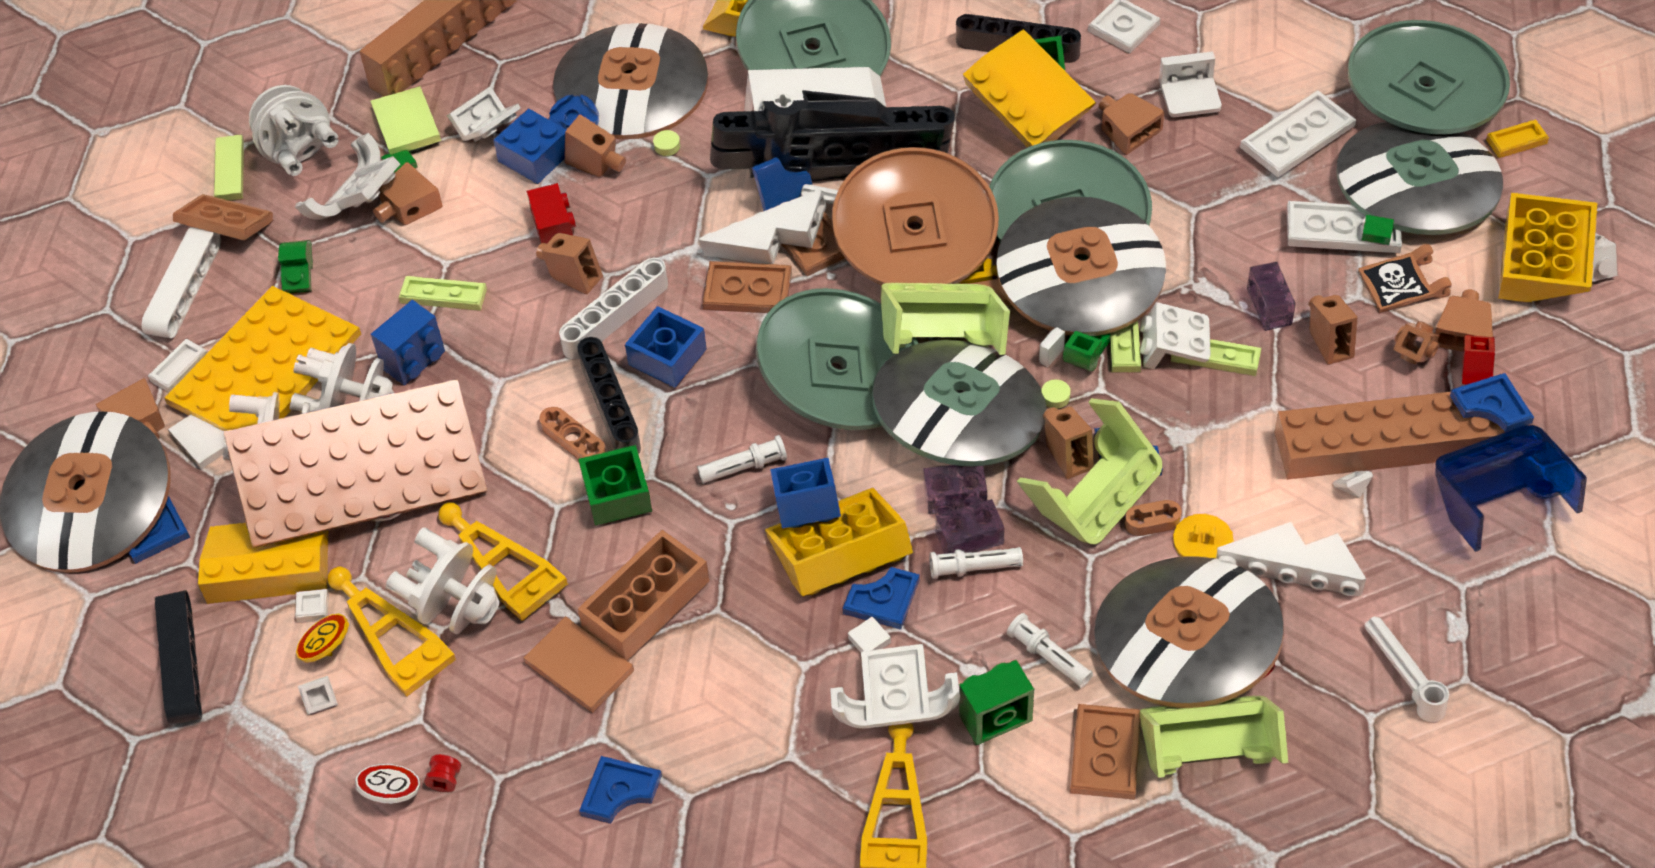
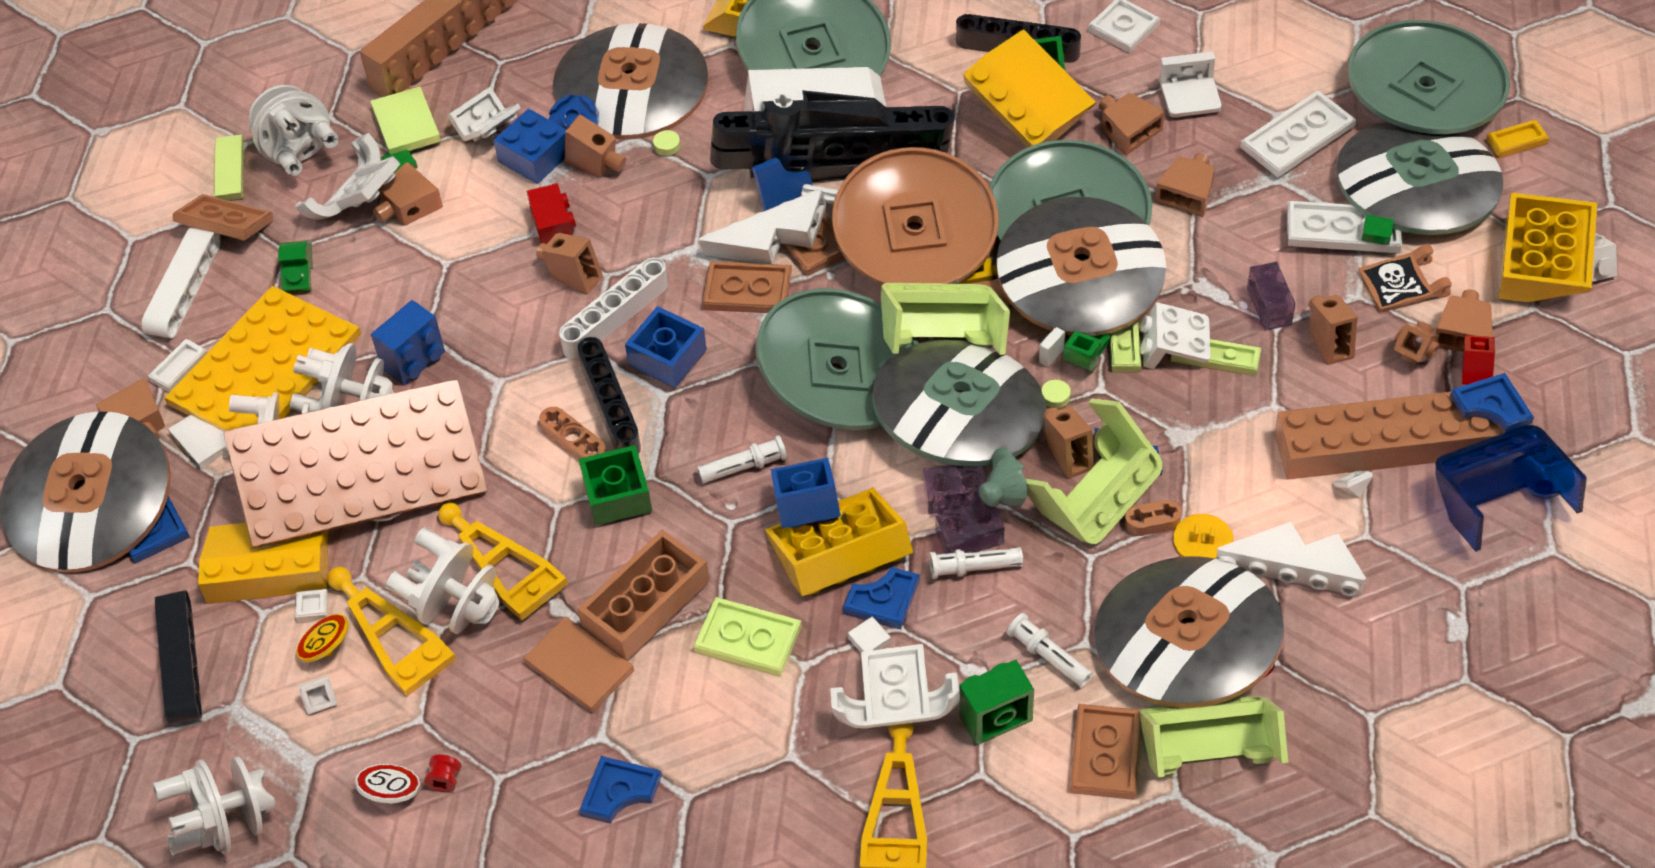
yellowish green tile [399,276,487,311] -> none
white axle [1365,616,1449,722] -> none
none -> white piece [152,756,276,856]
none -> yellowish green tile [693,597,802,677]
none -> sand green hair [979,447,1027,507]
none -> nougat torso [1155,153,1215,217]

